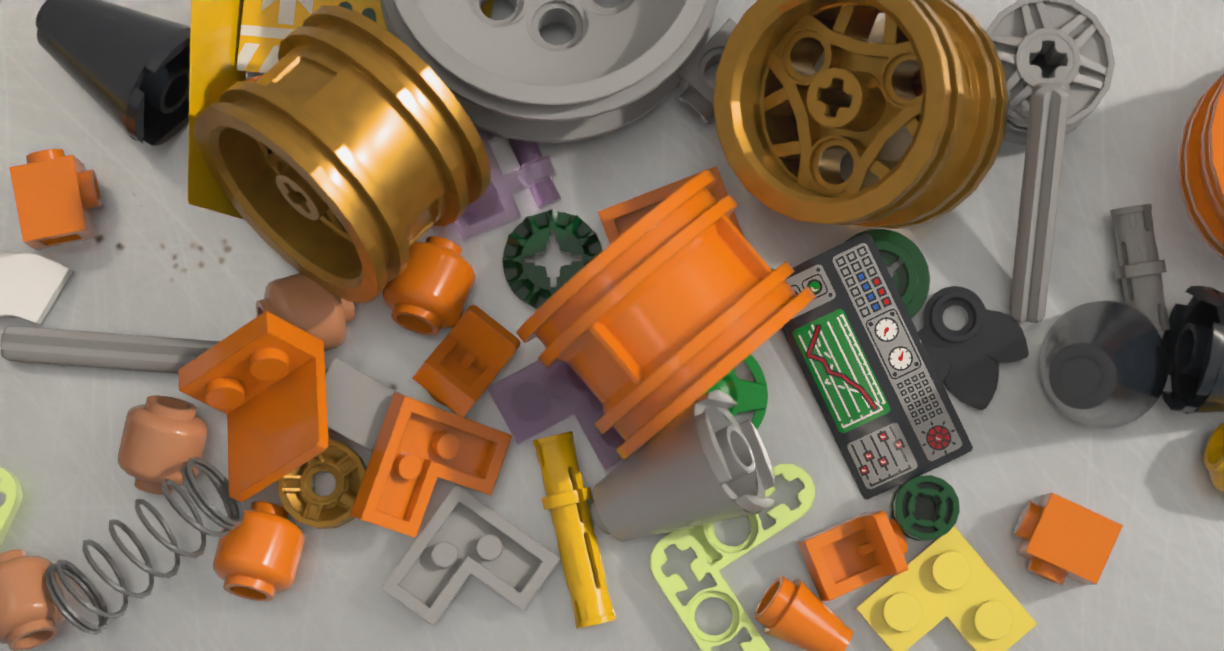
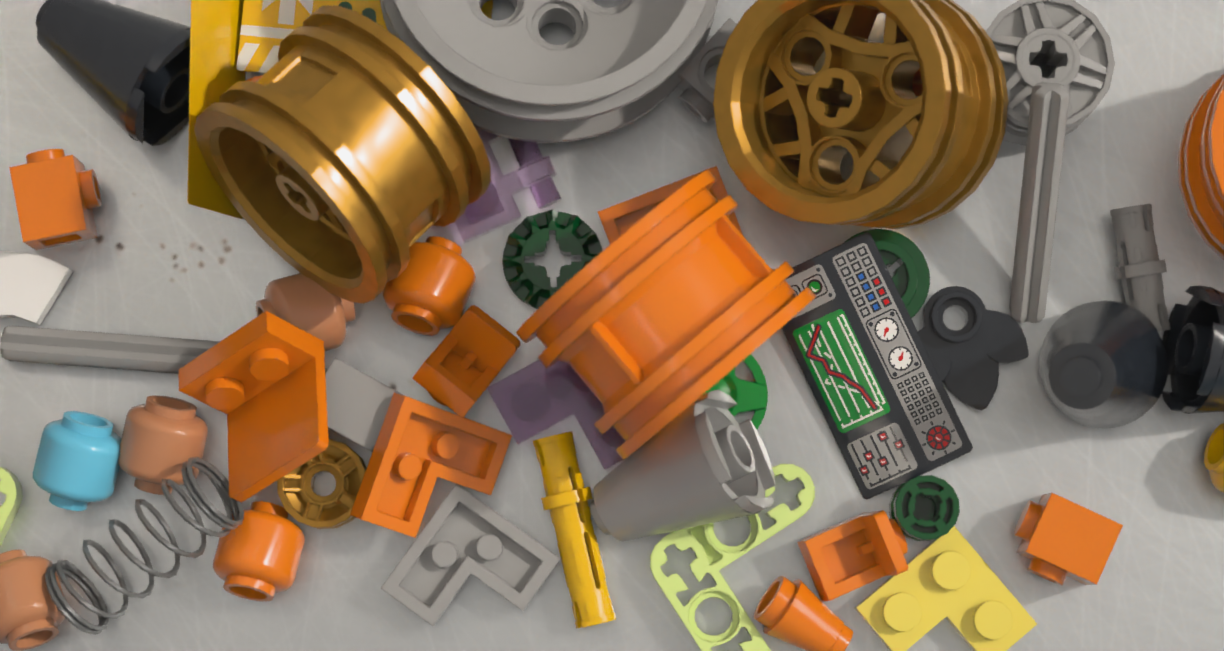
none -> medium azure head [33,411,121,511]

